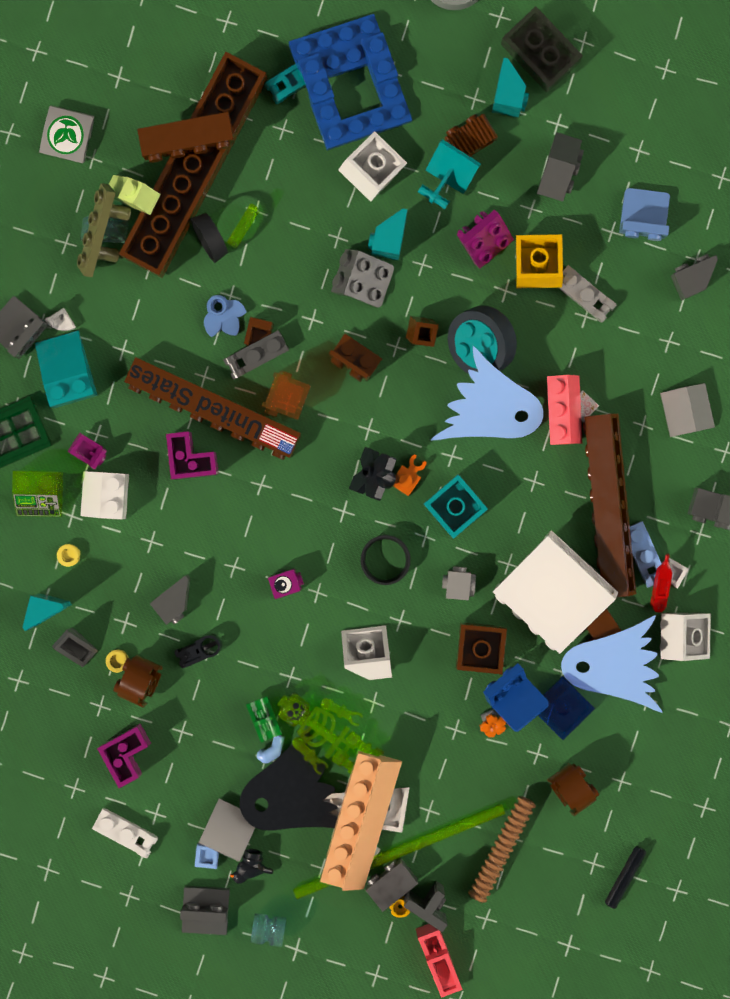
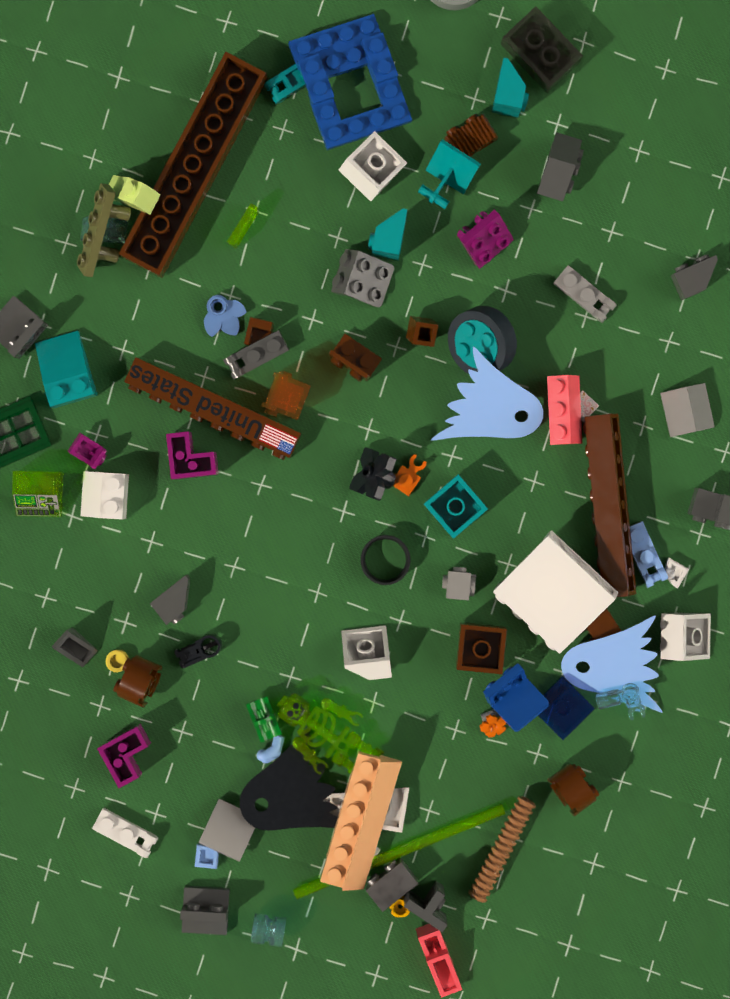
teal slope [23,593,72,631] -> none
slope [39,105,95,163] -> none
white tile [45,308,76,331] -> none
light yellow tile [57,544,81,567] -> none
reddish brown brick [137,112,235,163] -> none
black tyre [191,213,228,263] -> none
black animal [230,849,273,884] -> none
magenta brick [268,568,304,599] -> none
yellow brick [516,234,563,288] -> none
black axle [605,846,646,909] -> none
medium blue bracket [619,188,670,241] -> none
red piece [650,554,672,612] -> none
none -> clear light blue bar [595,683,646,720]

